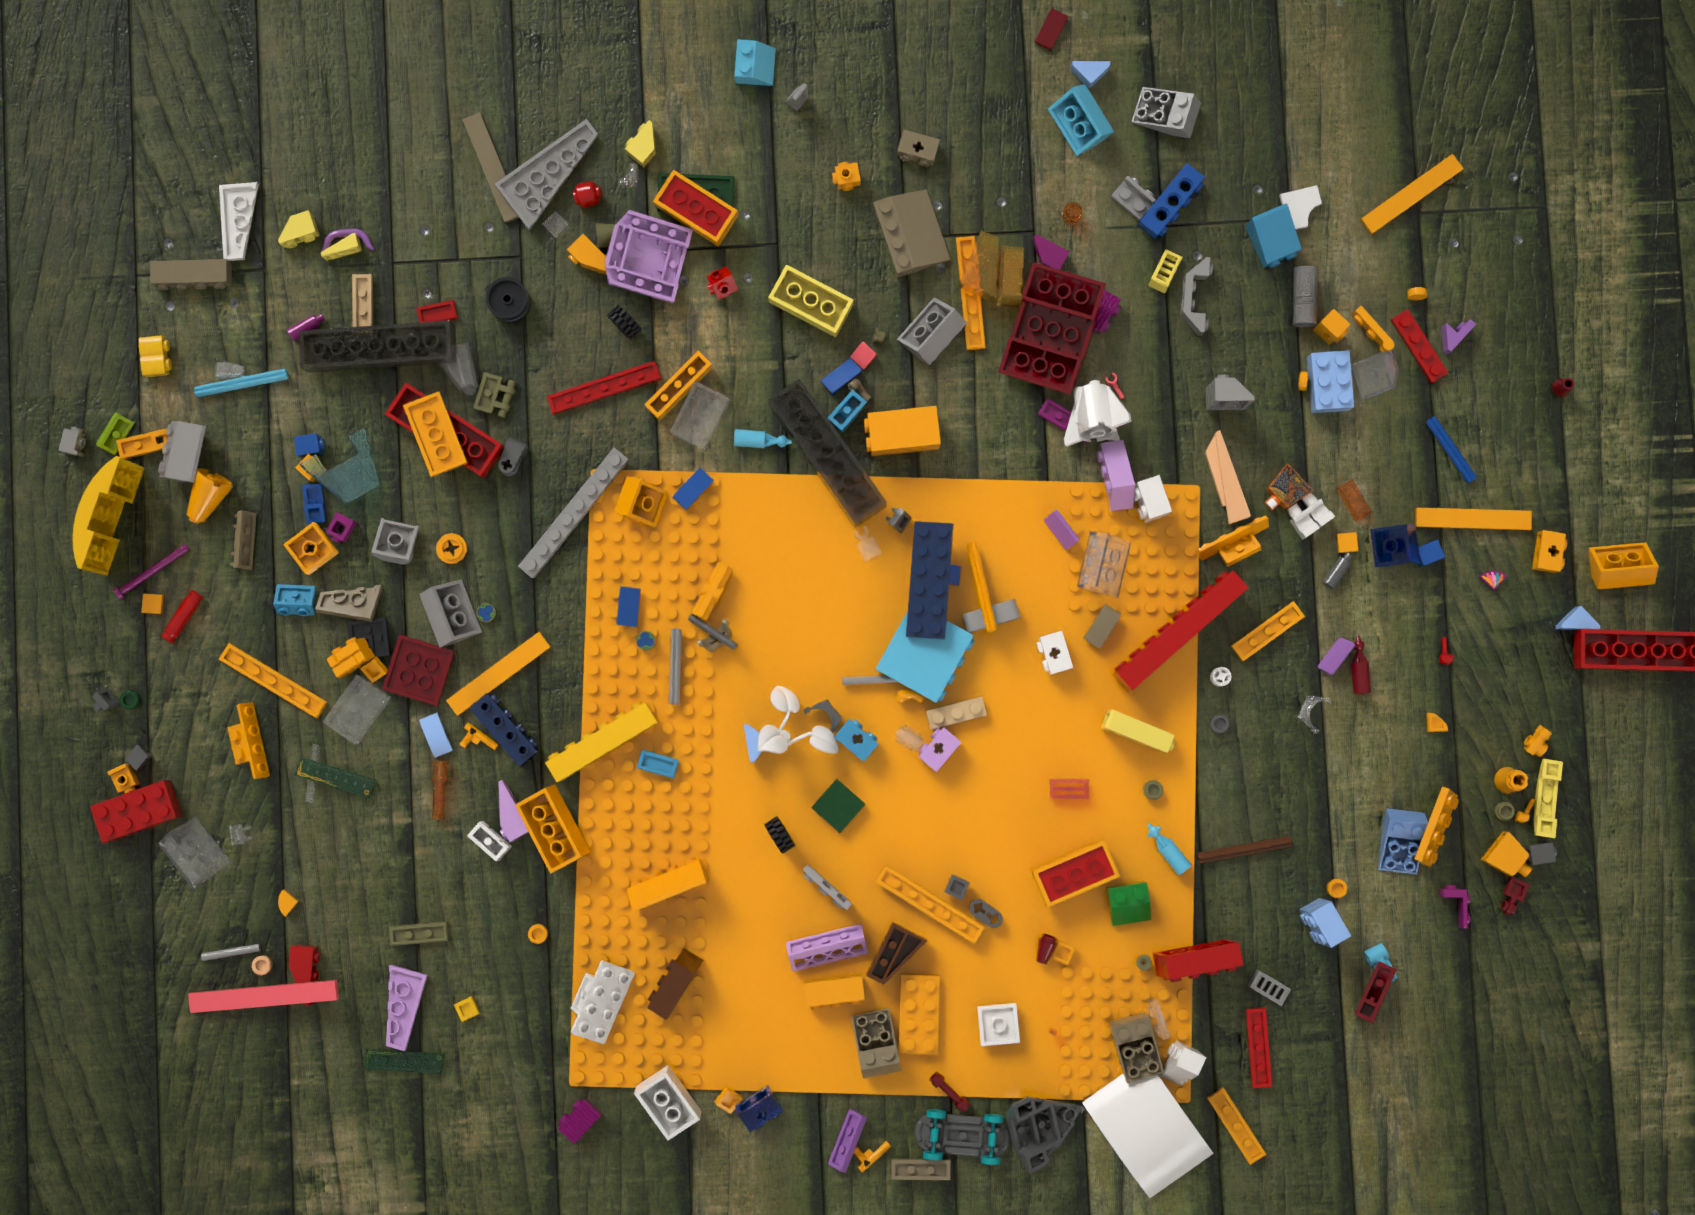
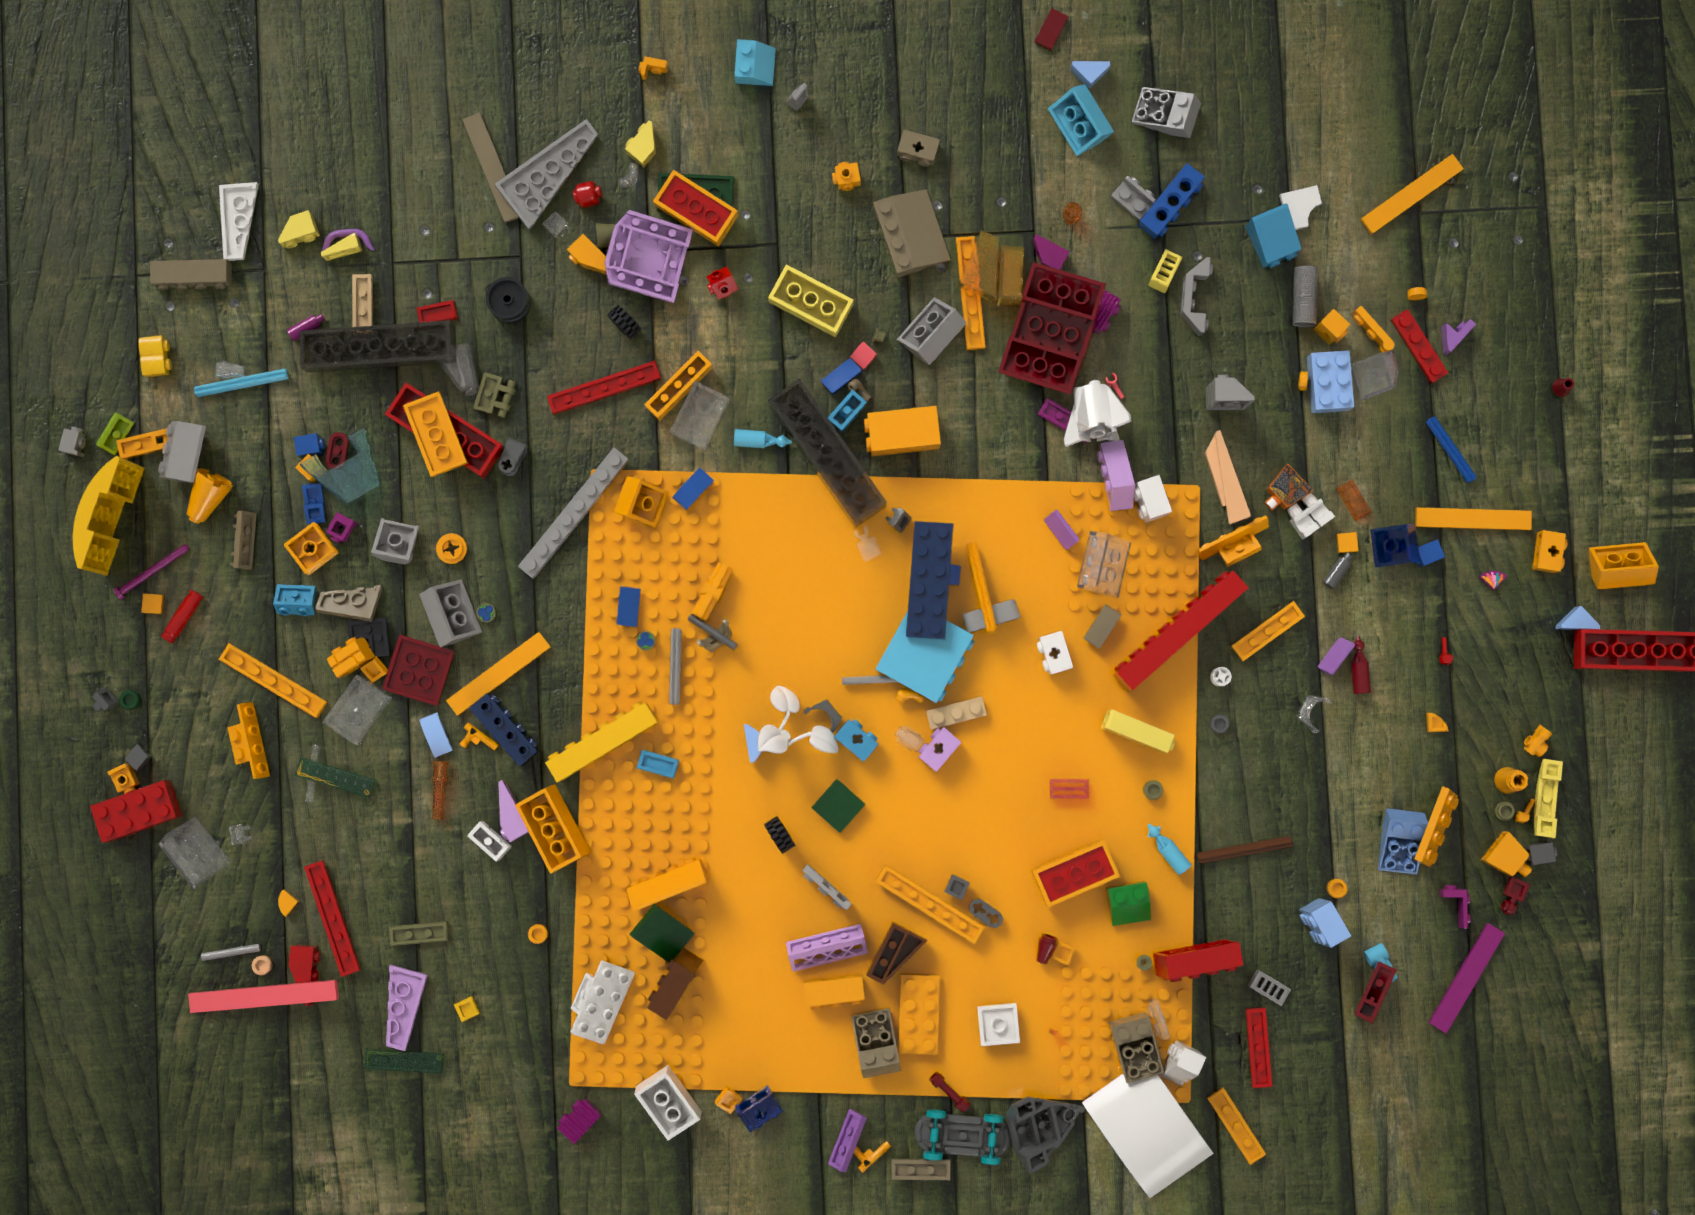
none -> red plate [304,860,361,977]
none -> dark red plate [325,432,349,471]
none -> dark green tile [630,904,695,963]
none -> light orange bracket [639,56,668,80]
none -> magenta tile [1428,923,1505,1034]

